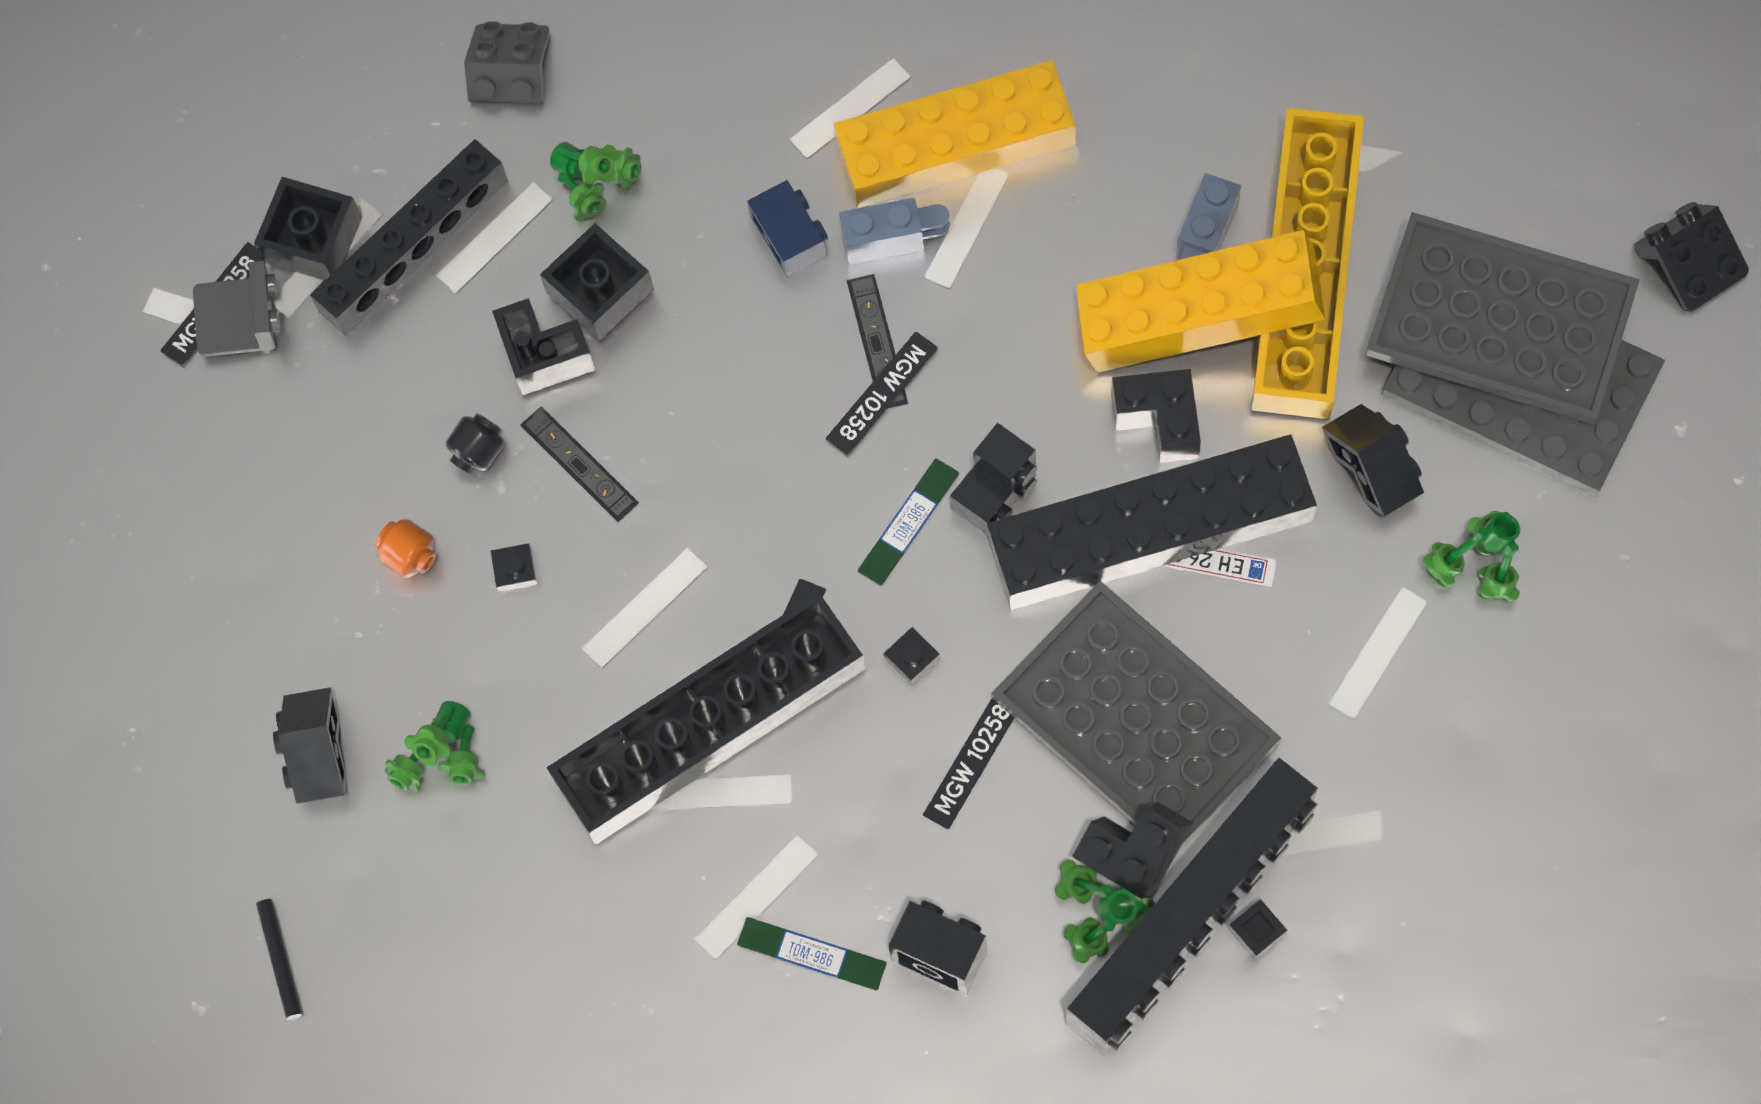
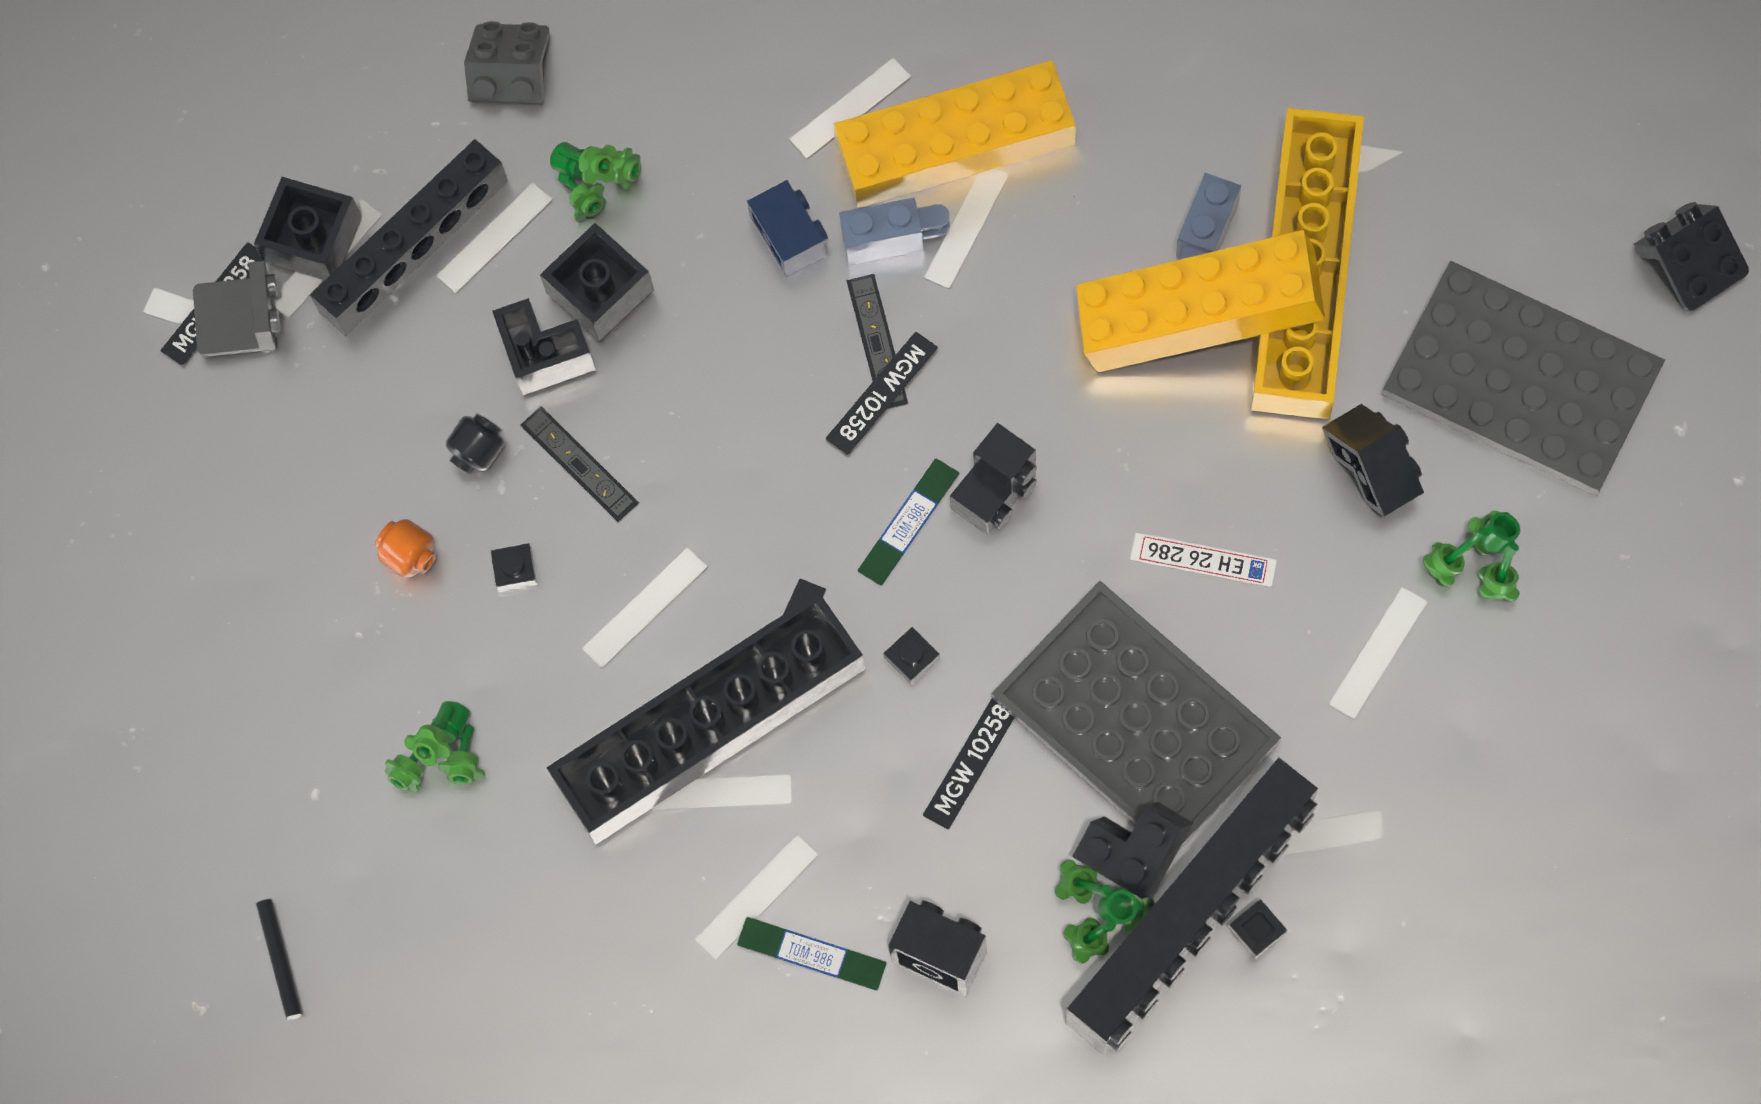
black brick [273,687,347,804] -> none
black brick [987,434,1317,610] -> none
black brick [1111,369,1201,463] -> none
dark grey plate [1365,212,1640,425] -> none

